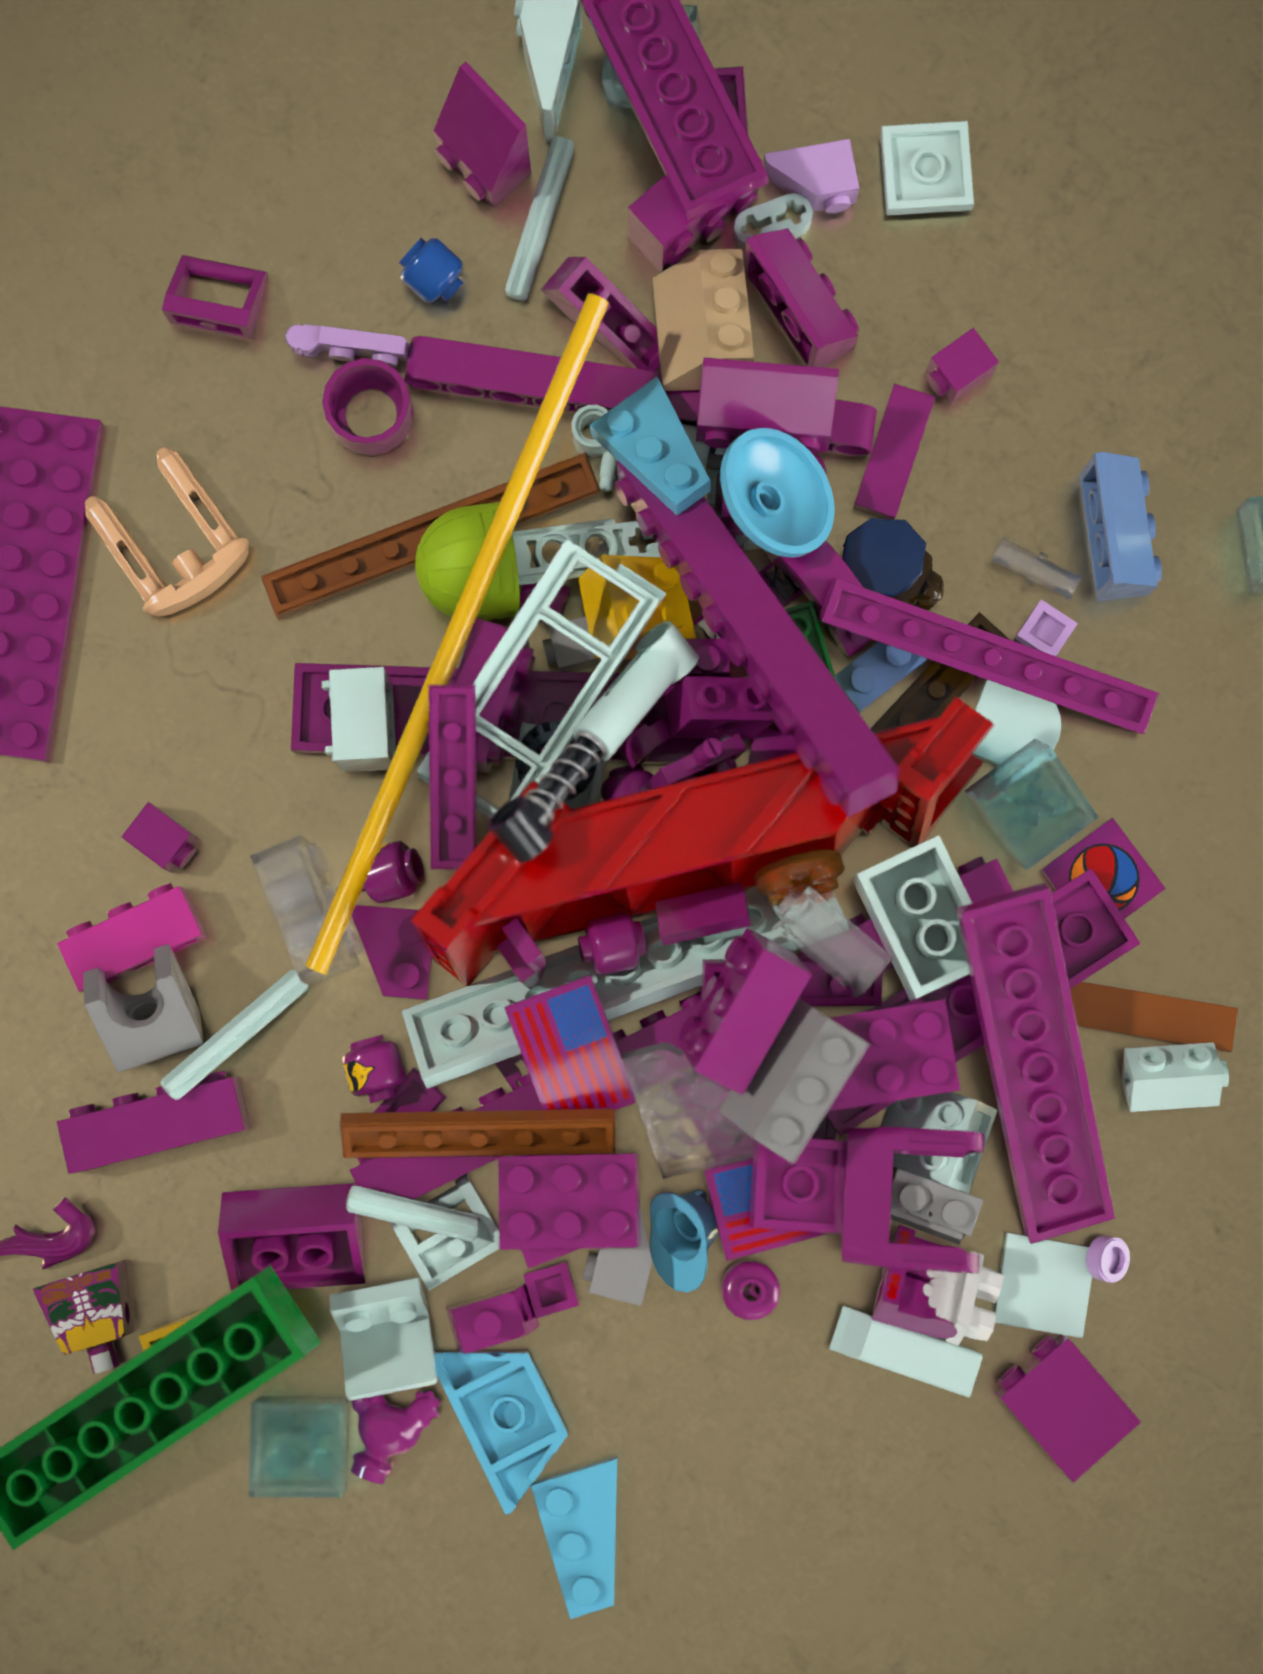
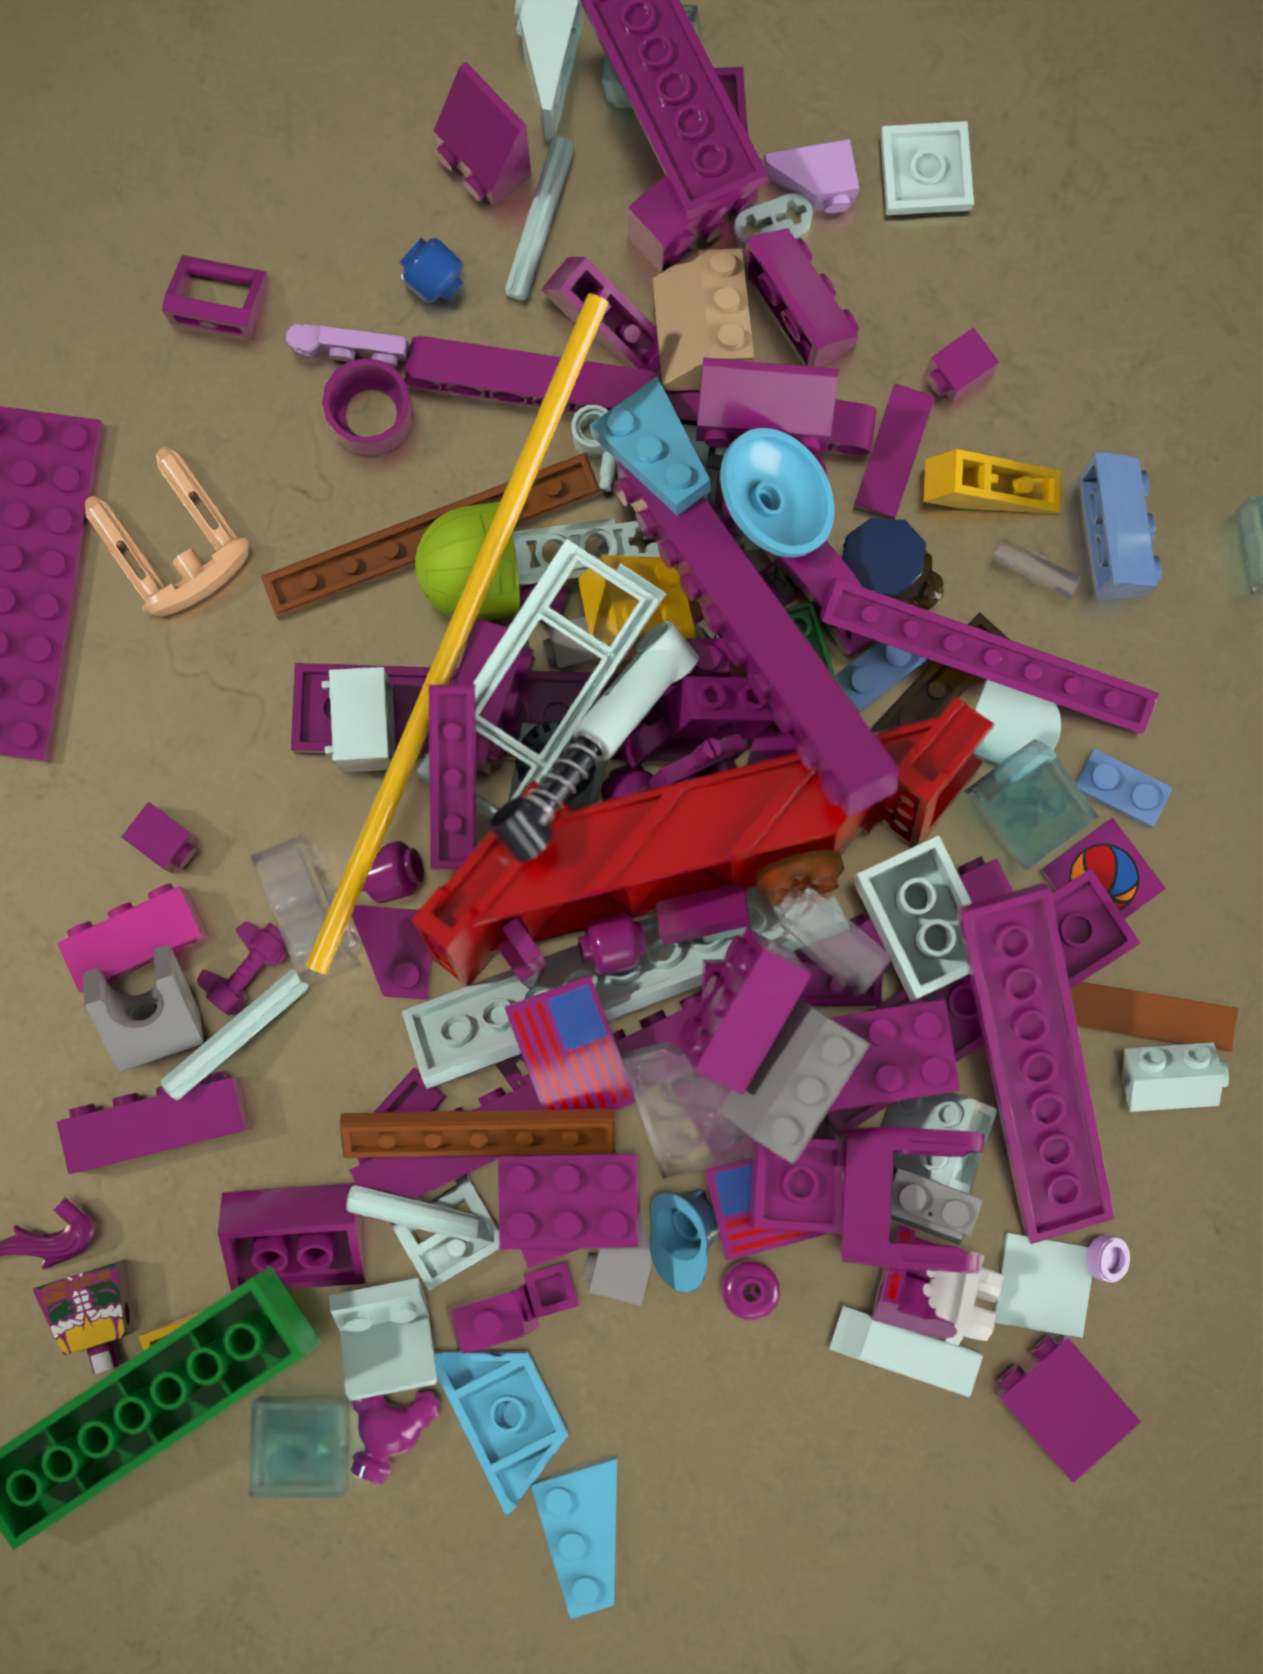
magenta head [342,1035,406,1104] -> none
lavender plate [1015,599,1078,656] -> none
none -> magenta piece [197,921,290,1016]
none -> yellow slope [924,449,1062,514]
none -> medium blue plate [1072,748,1173,828]

